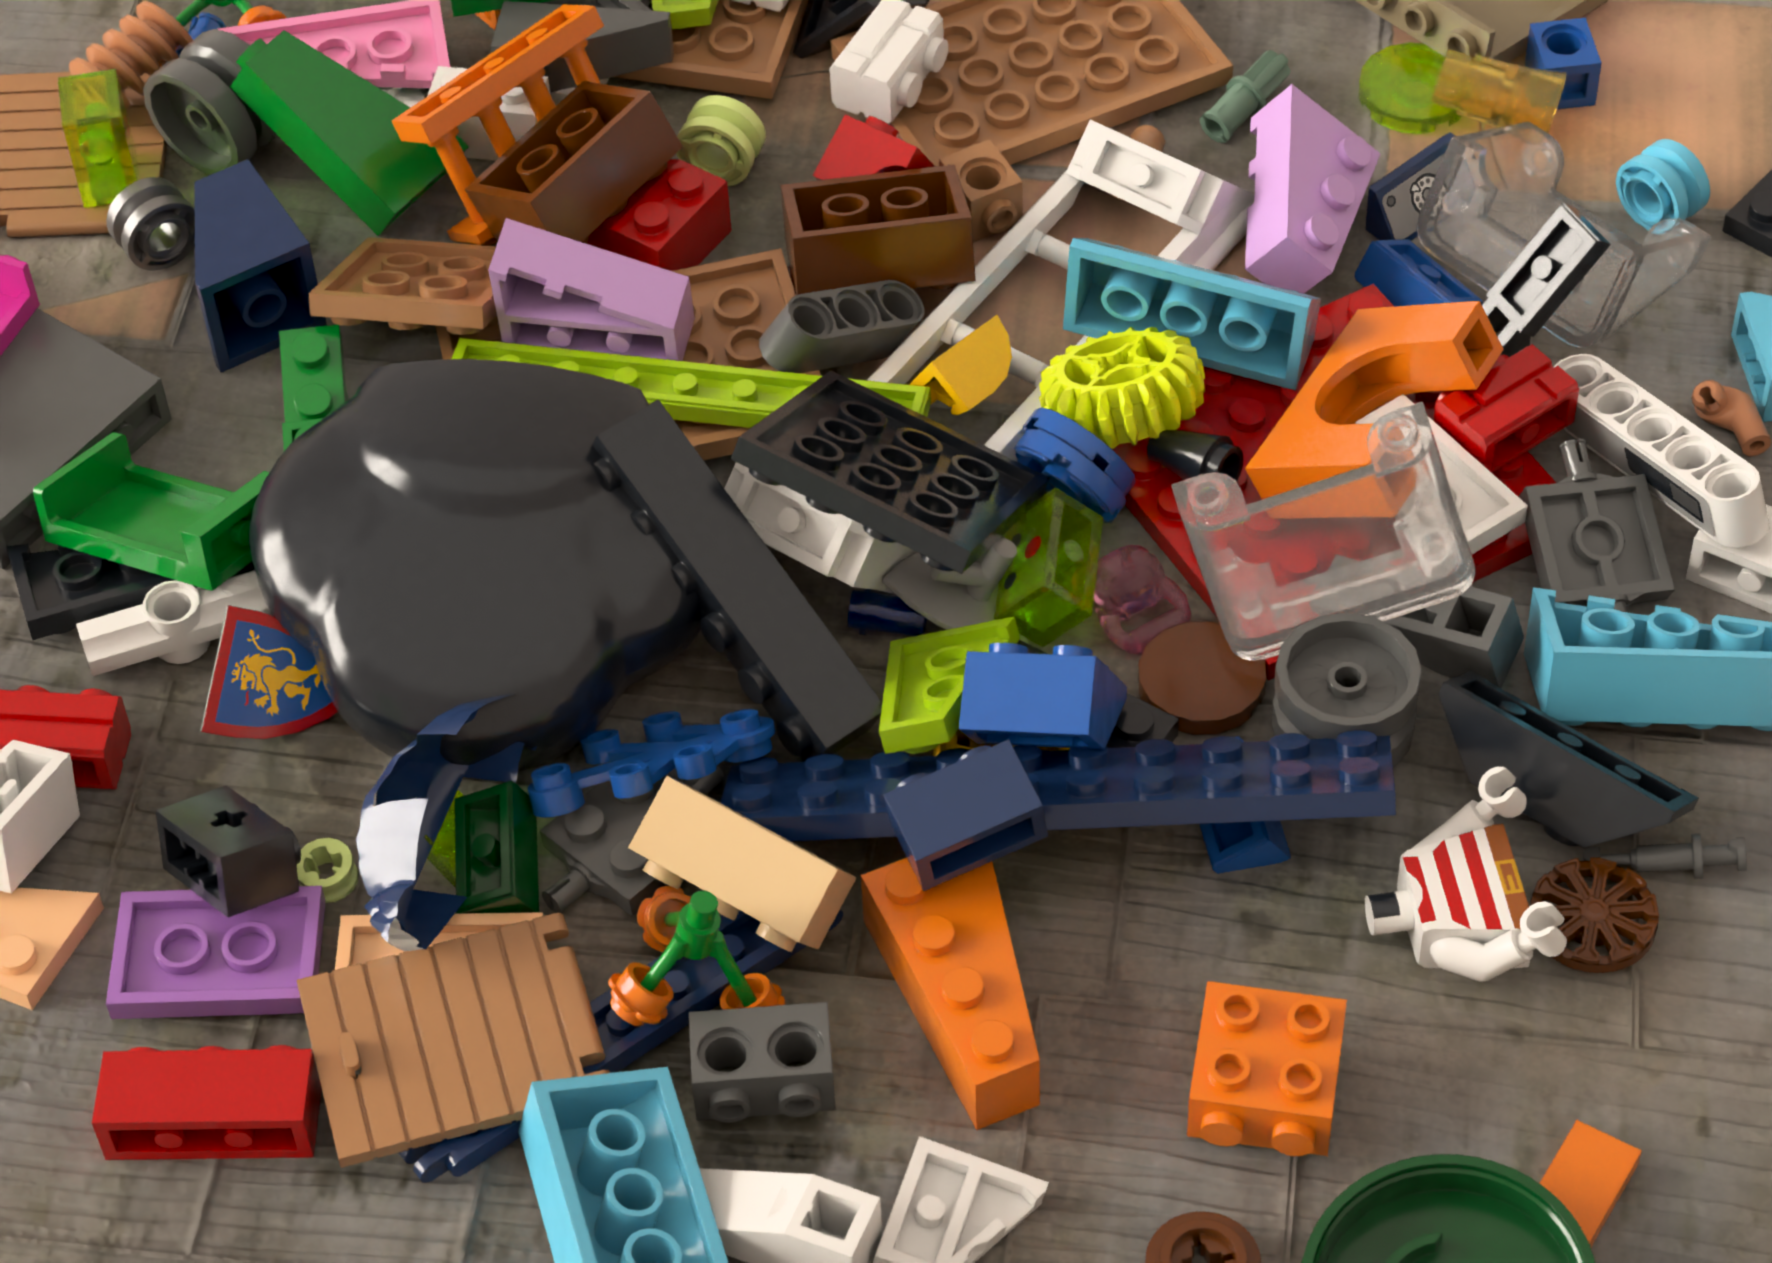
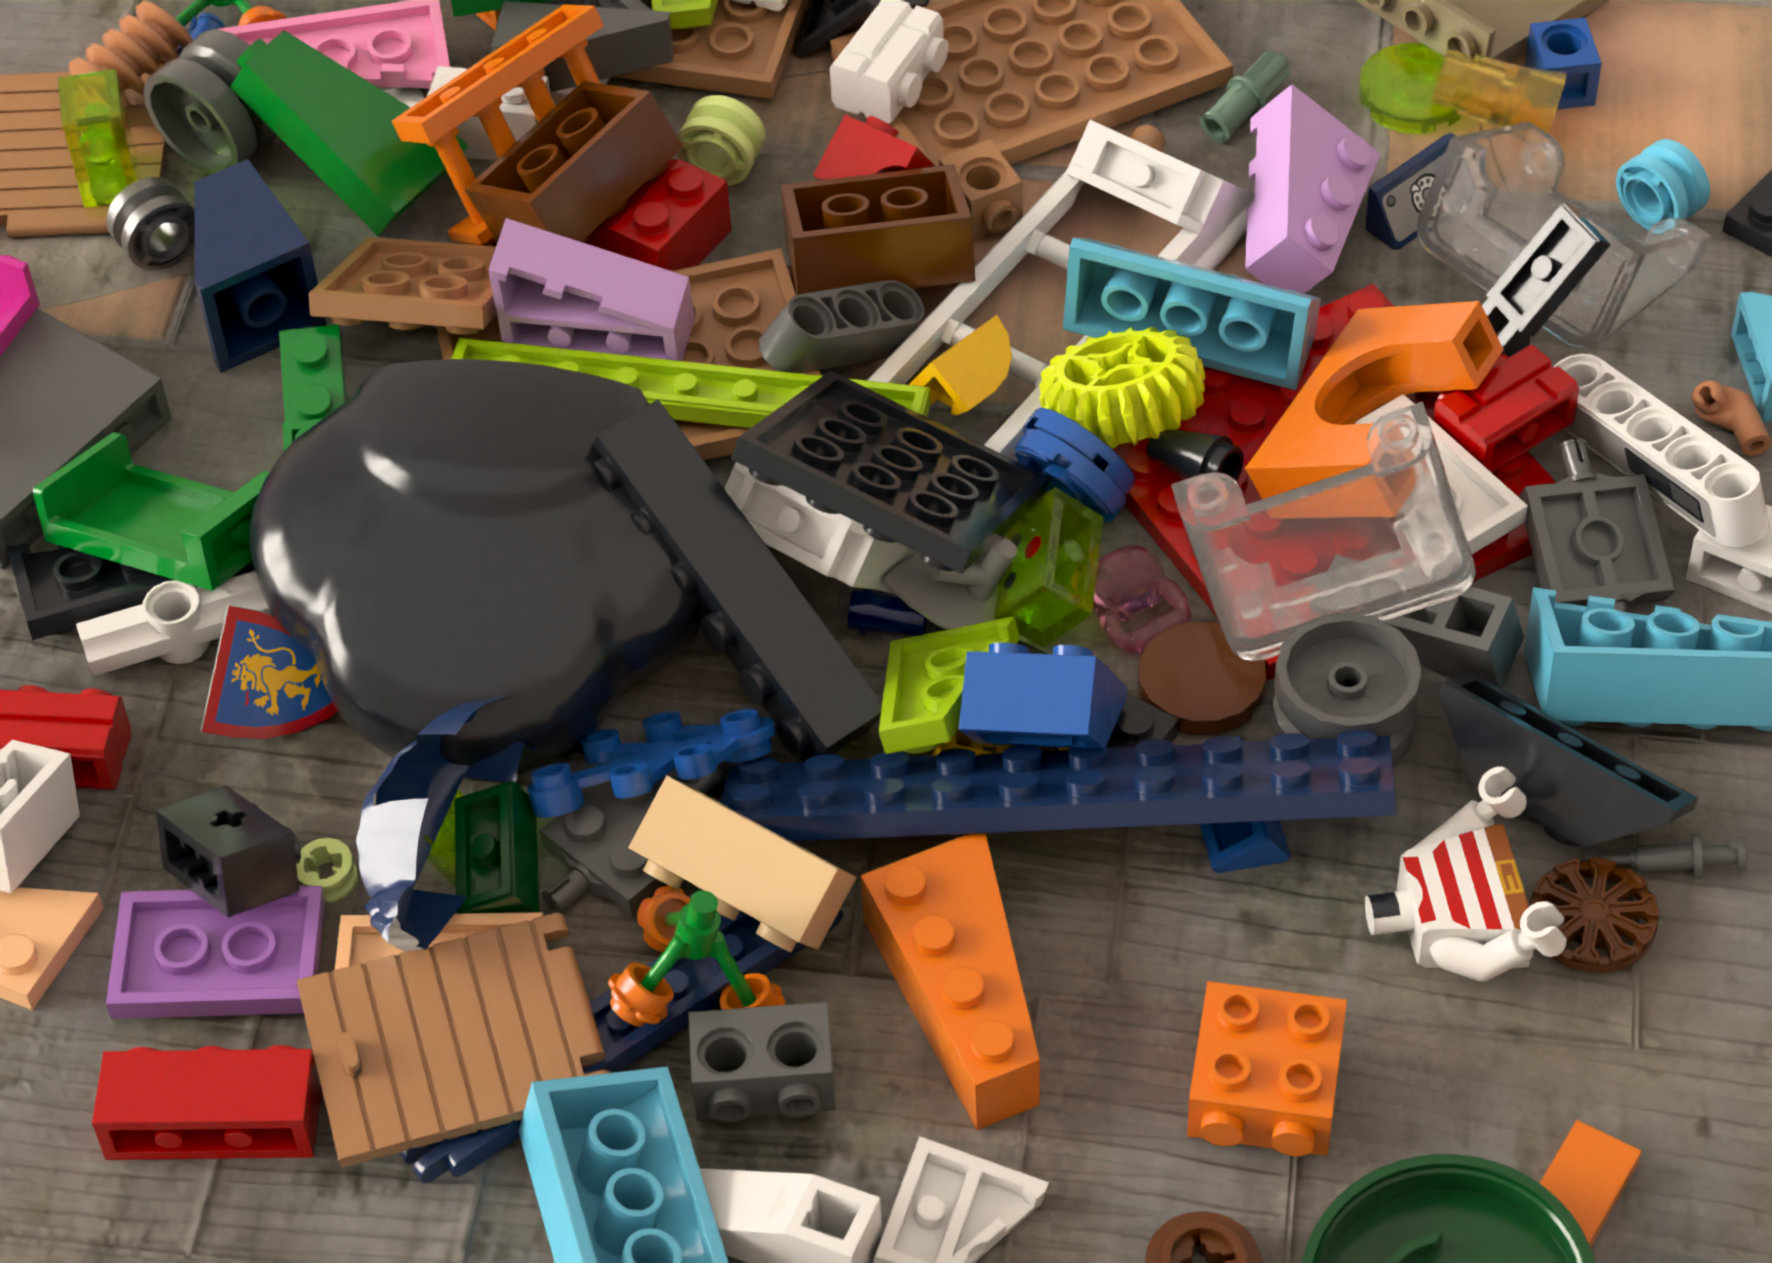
dark blue brick [883,739,1048,891] -> none
blue slope [1354,239,1484,306] -> none

